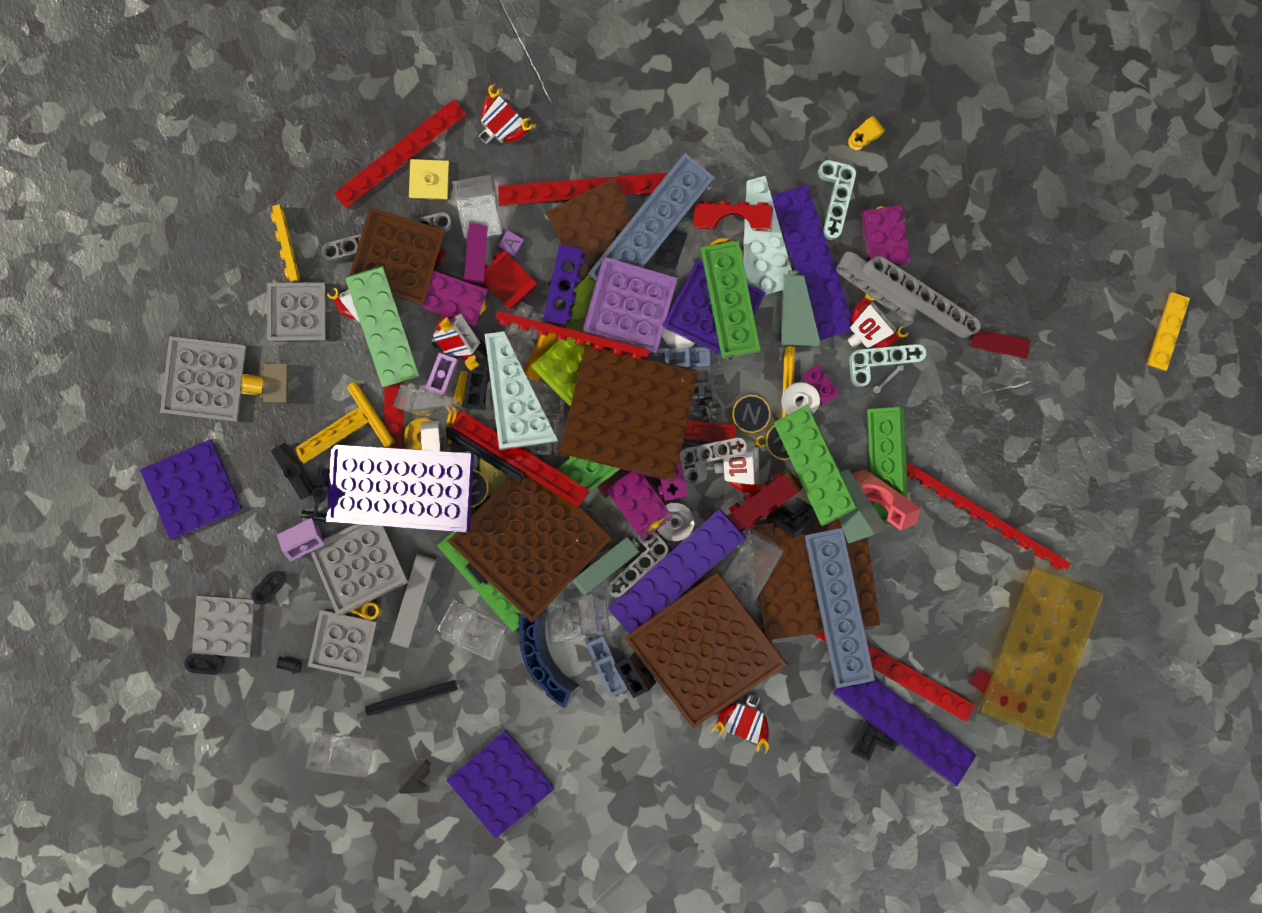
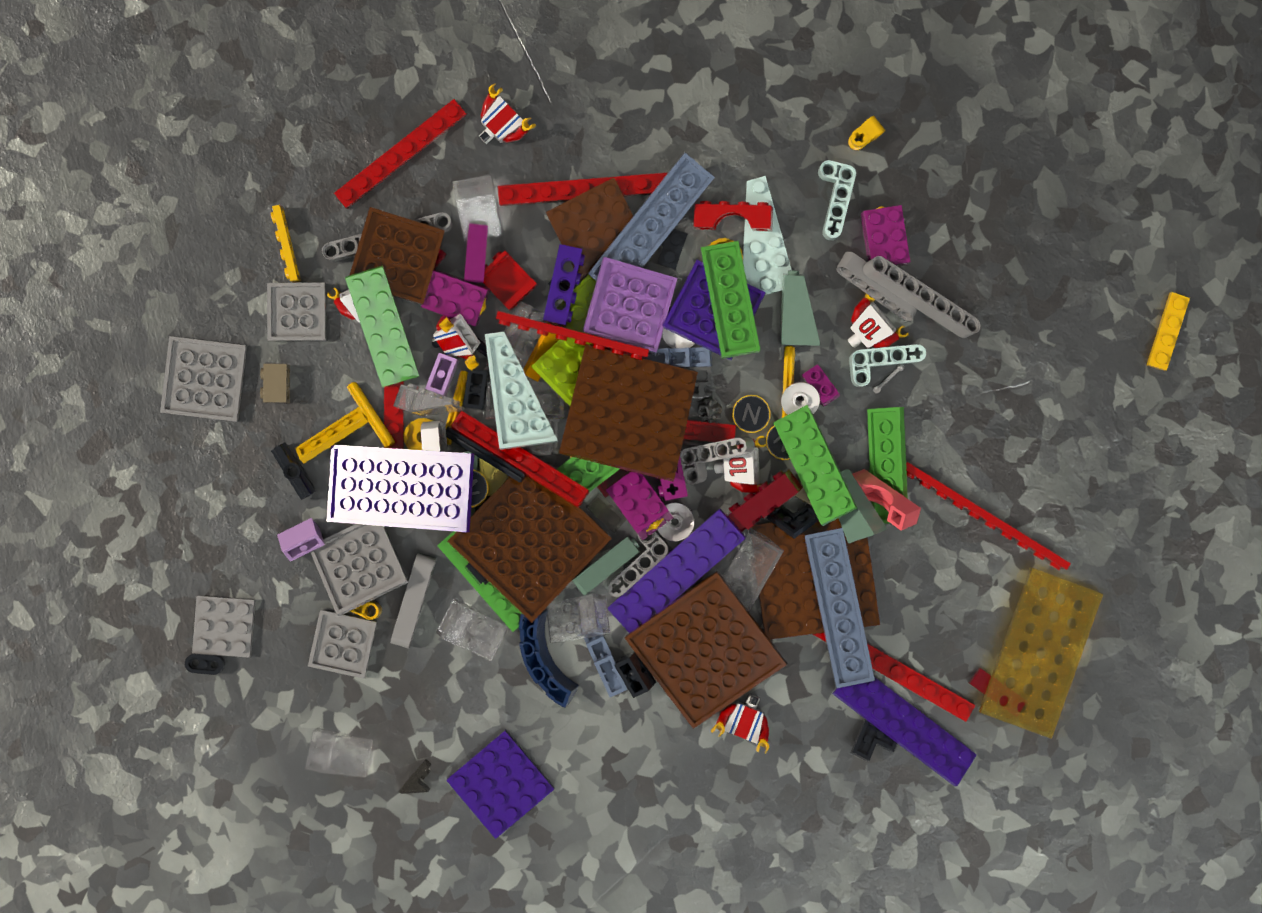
dark purple plate [140,439,242,540] -> none
yellow piece [241,374,263,395] -> none
black plate [252,571,286,605] -> none
black pin [276,656,302,674] -> none
black pin [301,468,330,523] -> none
black axle [365,680,458,716] -> none
light yellow plate [409,159,449,200] -> none
medium lavender tile [498,230,524,257] -> none
dark purple plate [771,184,853,341] -> none
dark red tile [970,330,1031,359] -> none

